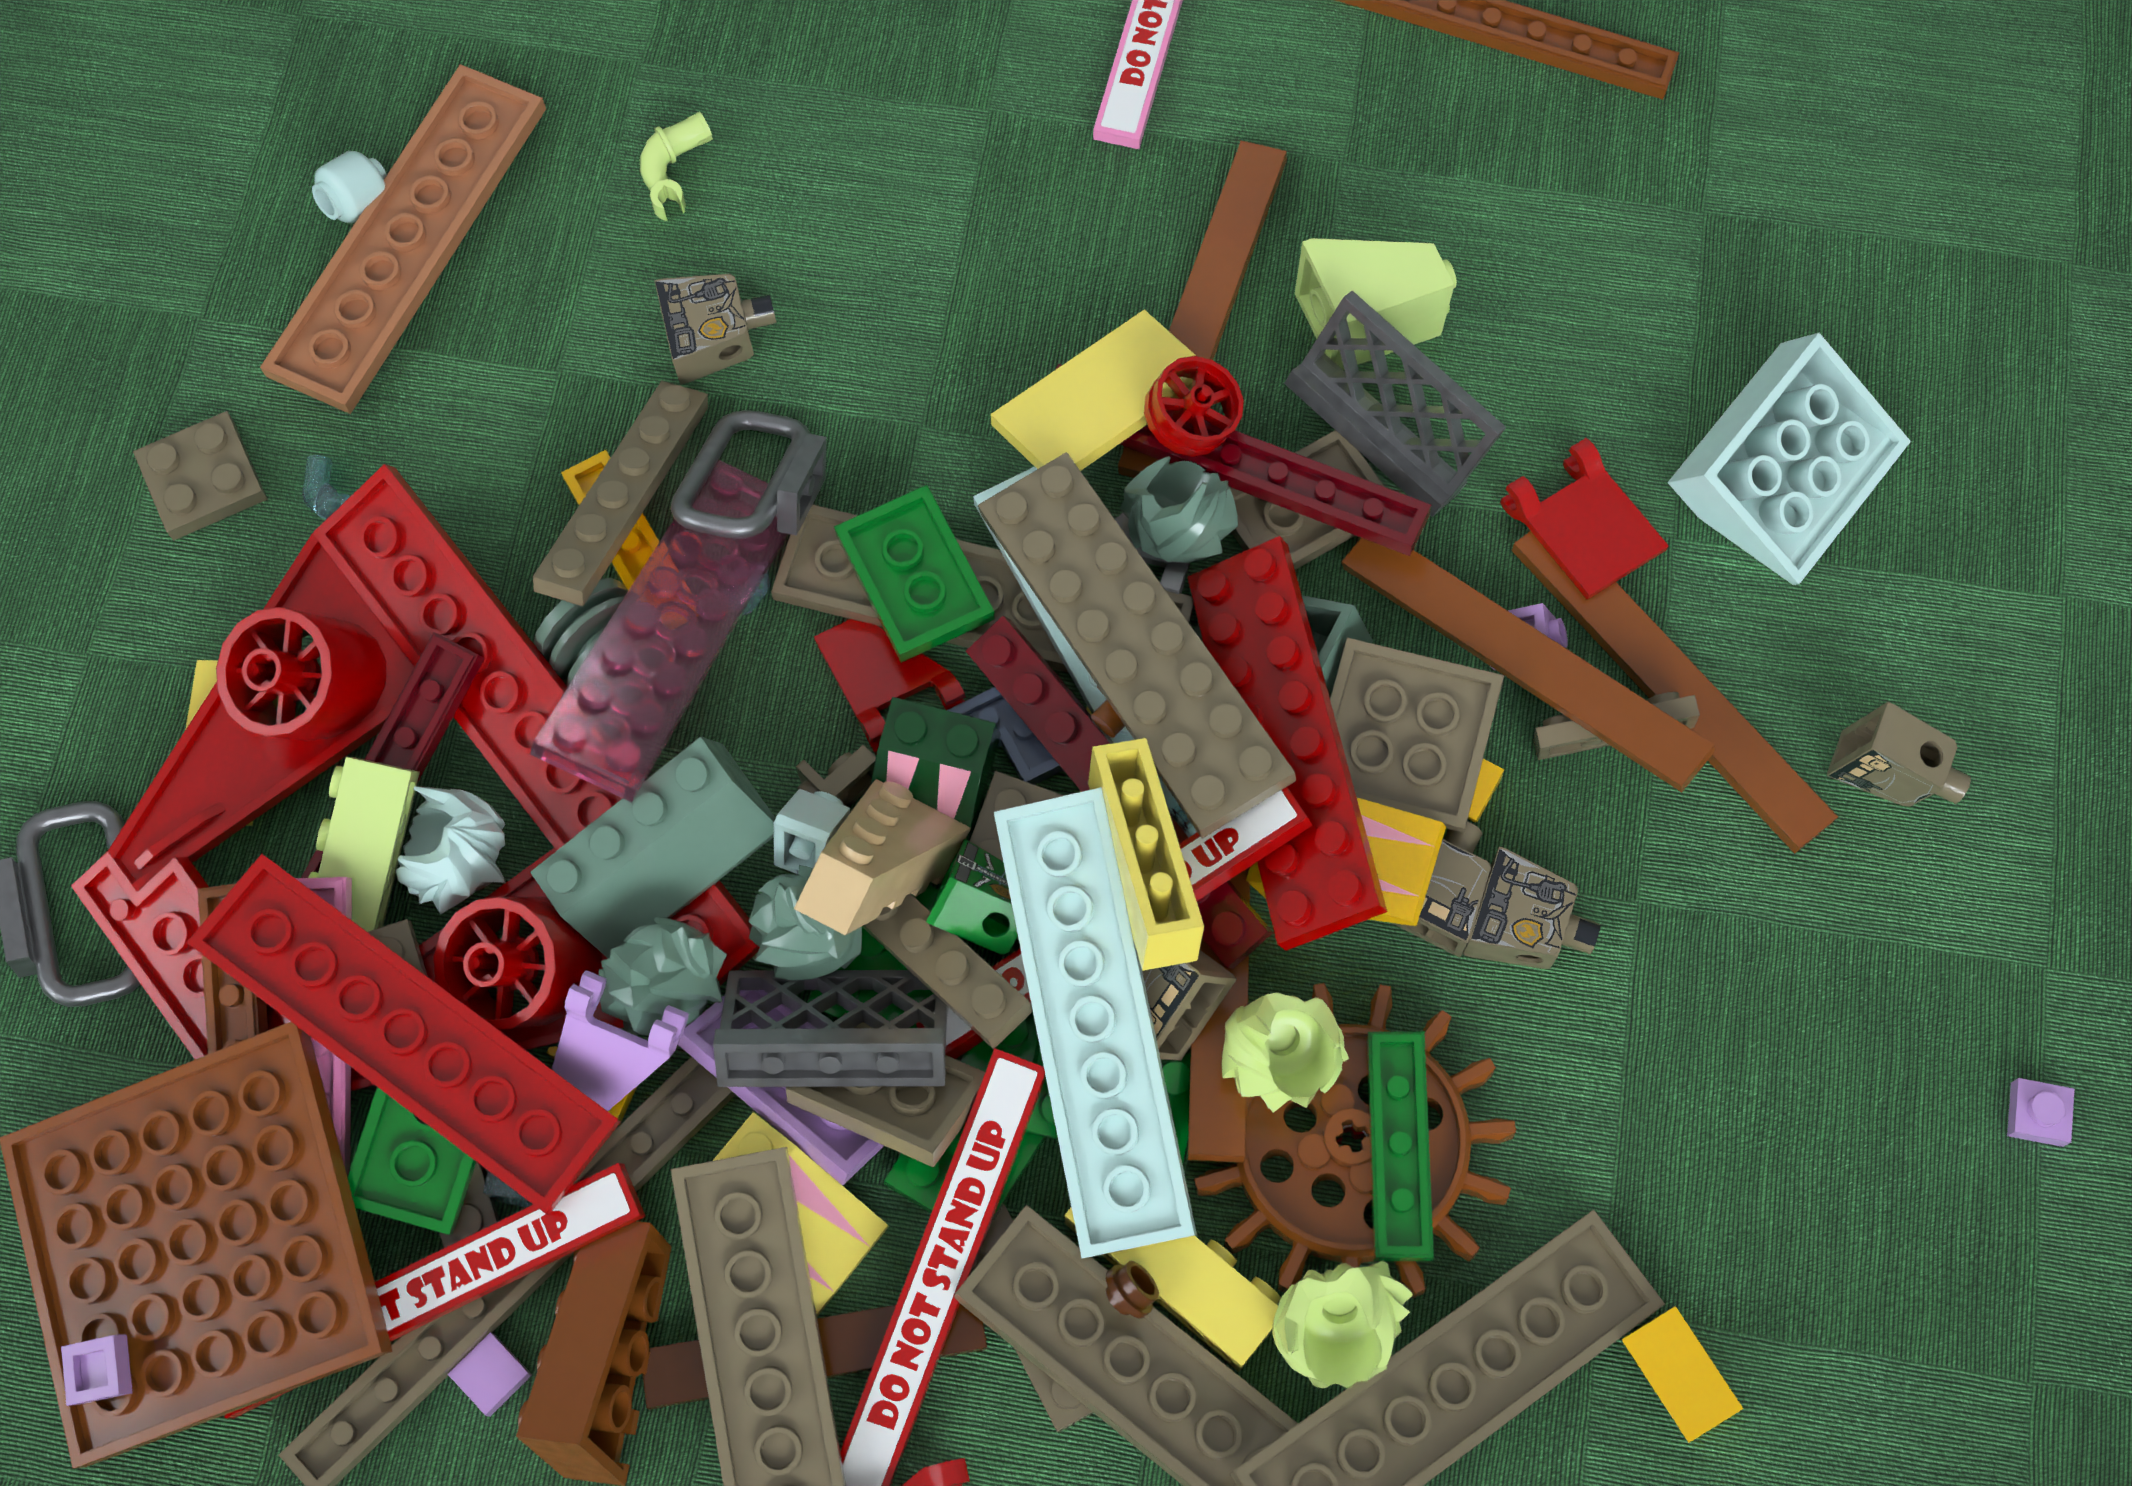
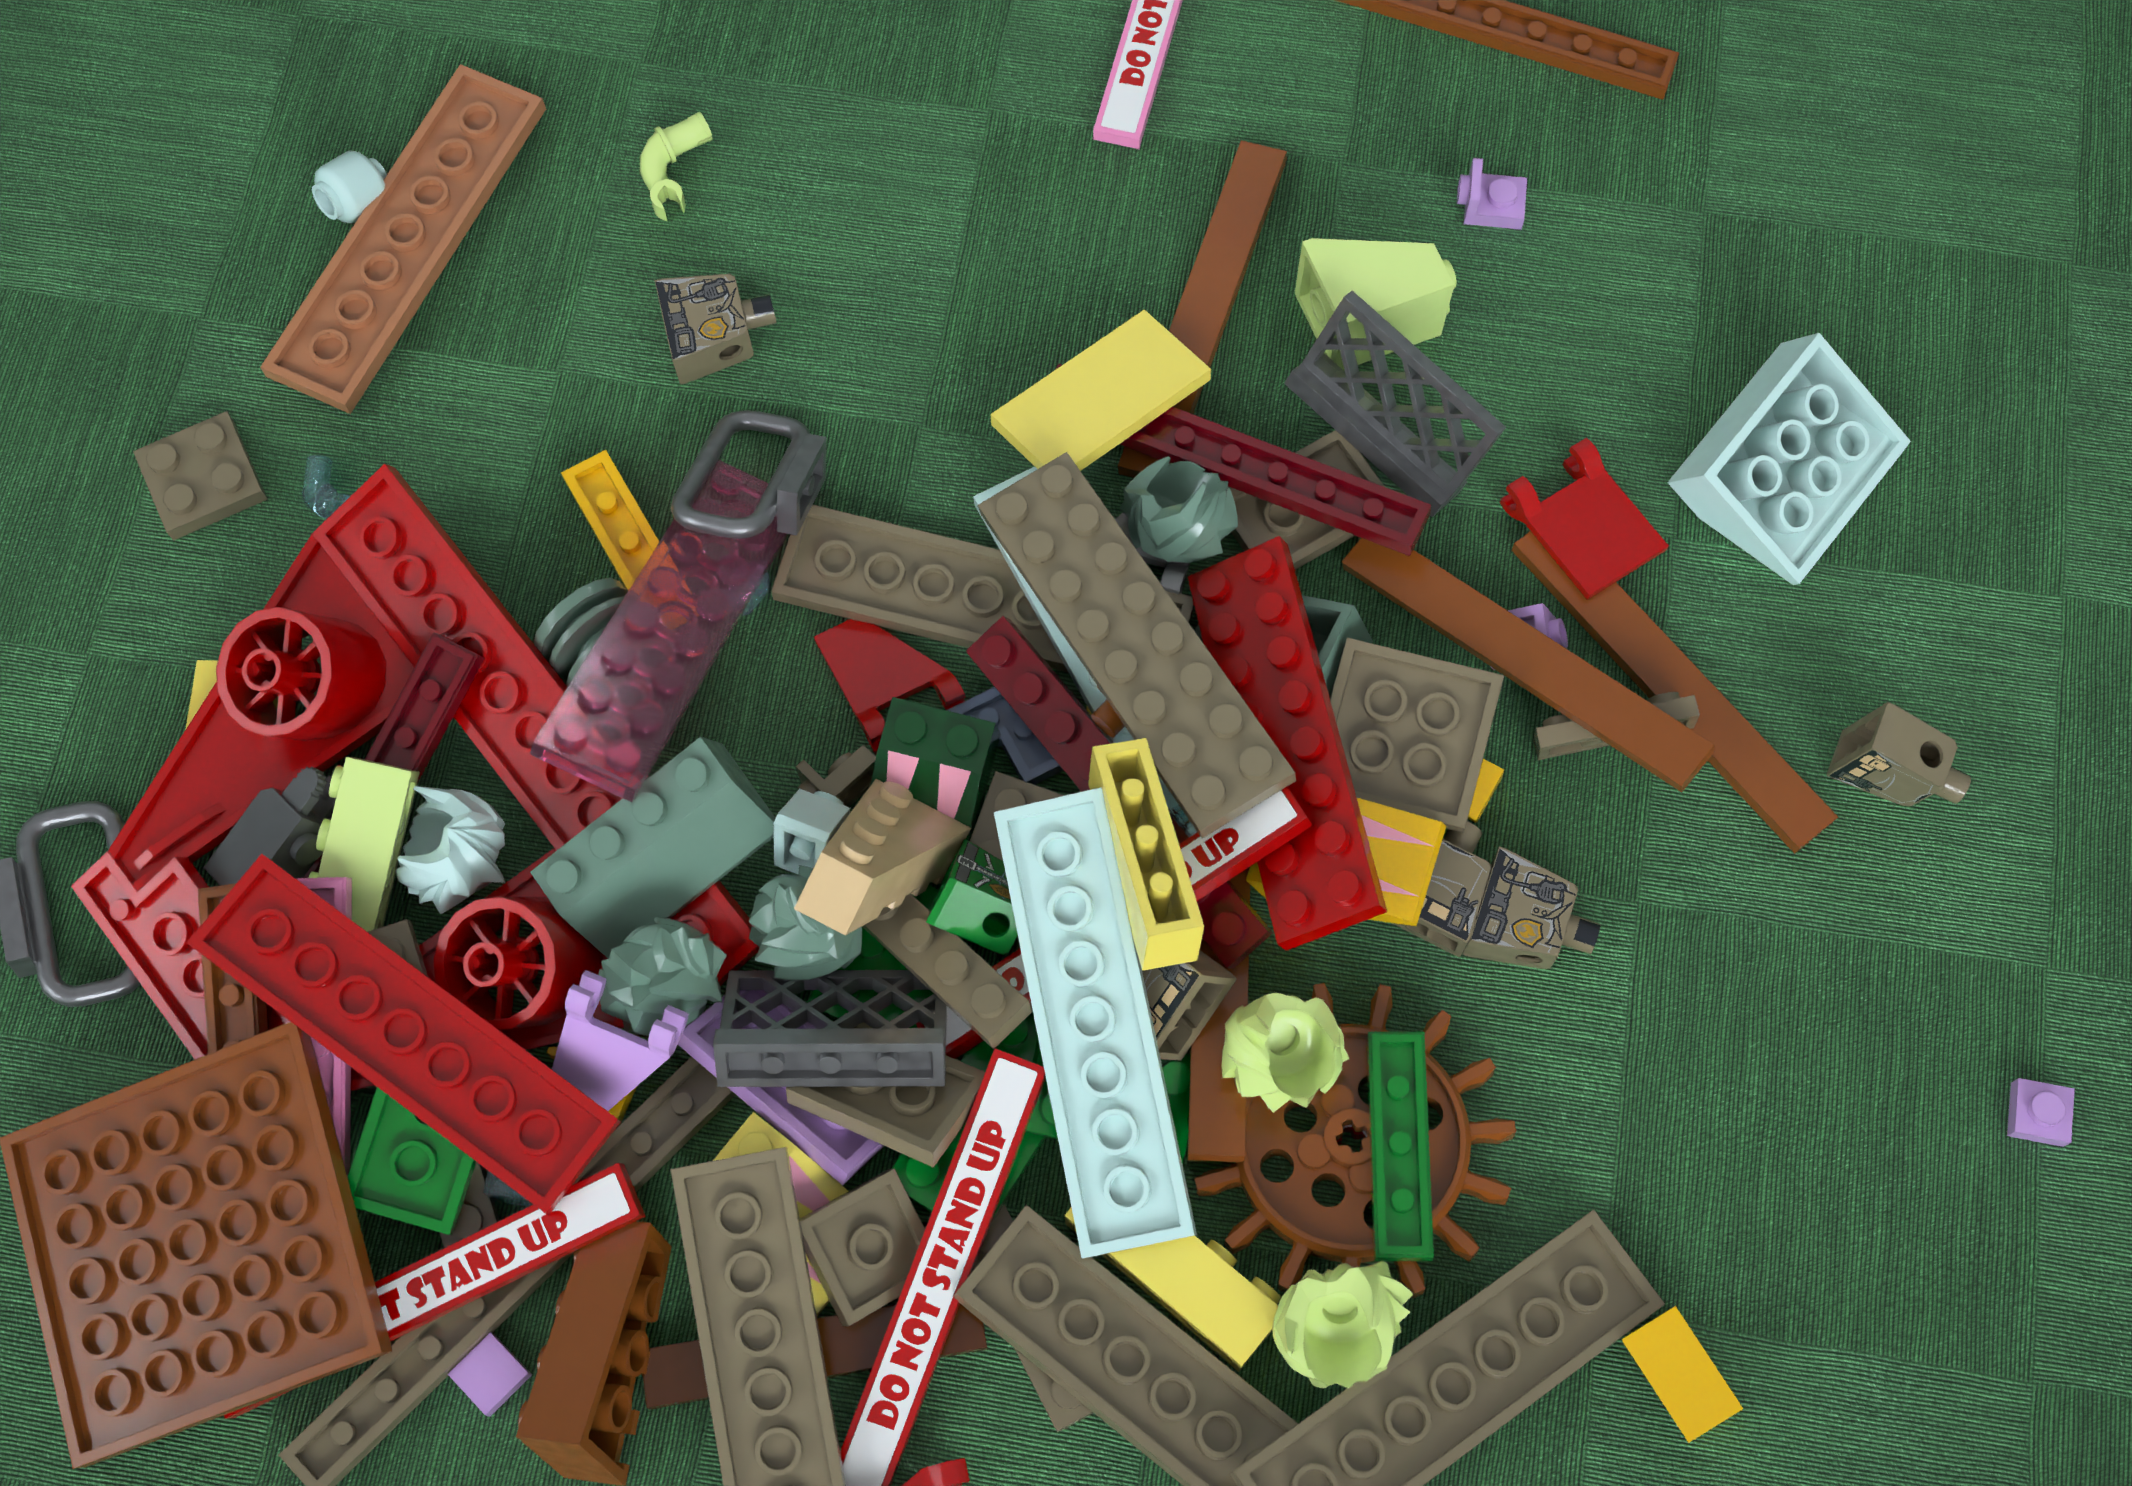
lavender plate [61,1334,133,1406] -> none
dark tan plate [533,380,708,606] -> none
green plate [834,485,995,663] -> none
reddish brown plate [1106,1261,1159,1319] -> none
red wheel [1144,356,1244,457] -> none
none -> dark grey hinge [203,767,336,886]
none -> dark tan plate [800,1168,925,1326]
none -> lavender bracket [1457,158,1527,230]

